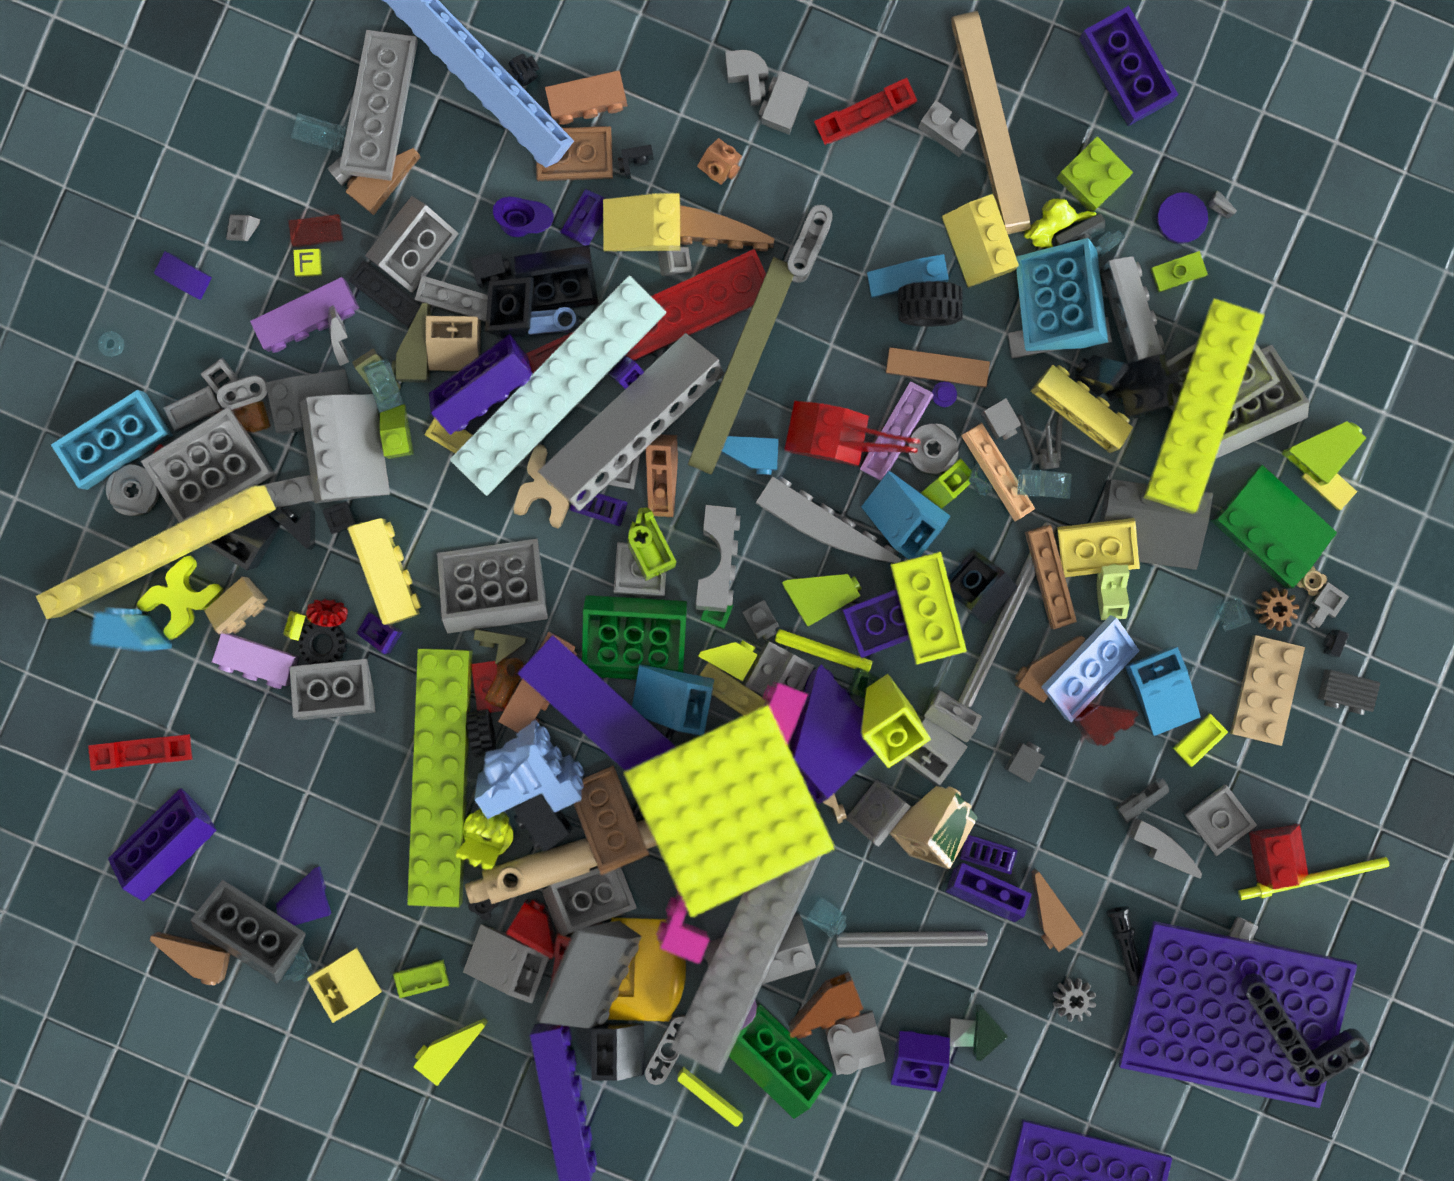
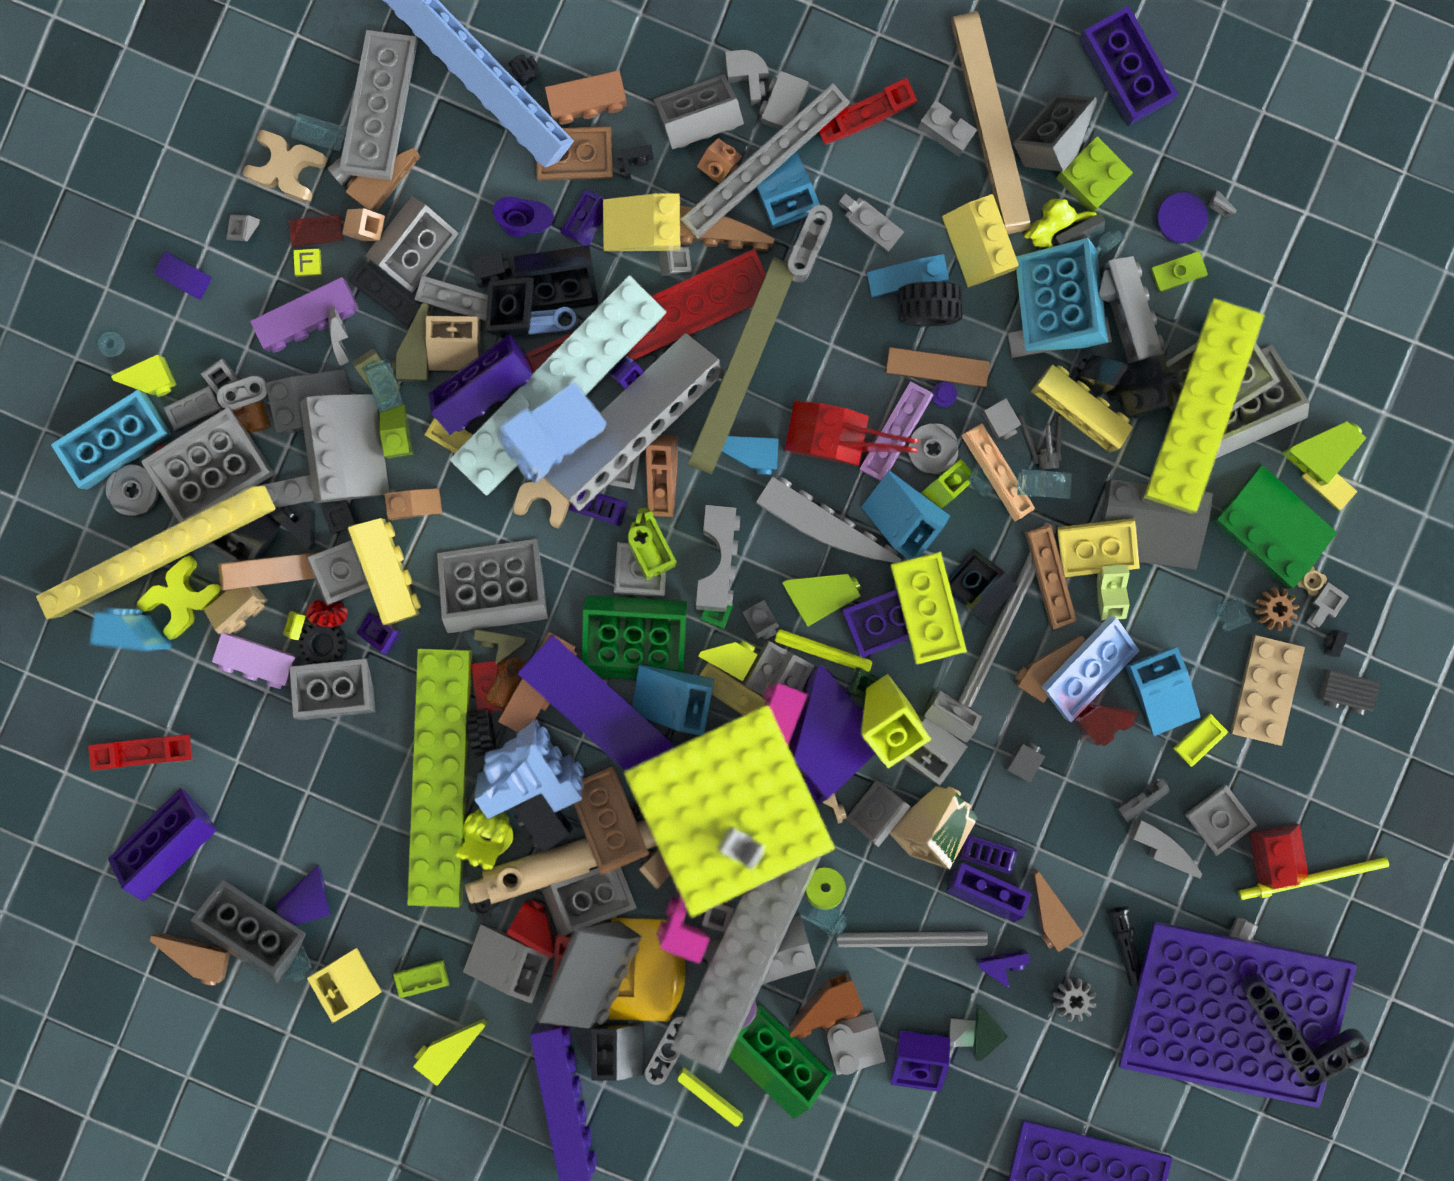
none -> neon yellow slope [111,354,177,397]
none -> tile [218,552,320,590]
none -> tan piece [242,130,328,203]
none -> light grey plate [306,540,370,606]
none -> light nougat brick [342,208,385,241]
none -> medium nougat slope [385,488,443,520]
none -> light blue brick [499,382,606,484]
none -> tan slope [639,848,671,889]
none -> light grey slope [654,74,744,150]
none -> light grey tile [680,83,850,240]
none -> light grey brick [702,901,734,932]
none -> light grey bracket [716,826,765,870]
none -> dark azure slope [745,151,820,230]
none -> lime piece [805,868,846,910]
none -> light grey hinge [838,193,904,253]
none -> dark purple slope [976,950,1031,988]
none -> dark grey slope [1013,94,1097,171]
none -> light grey slope [1099,270,1117,303]

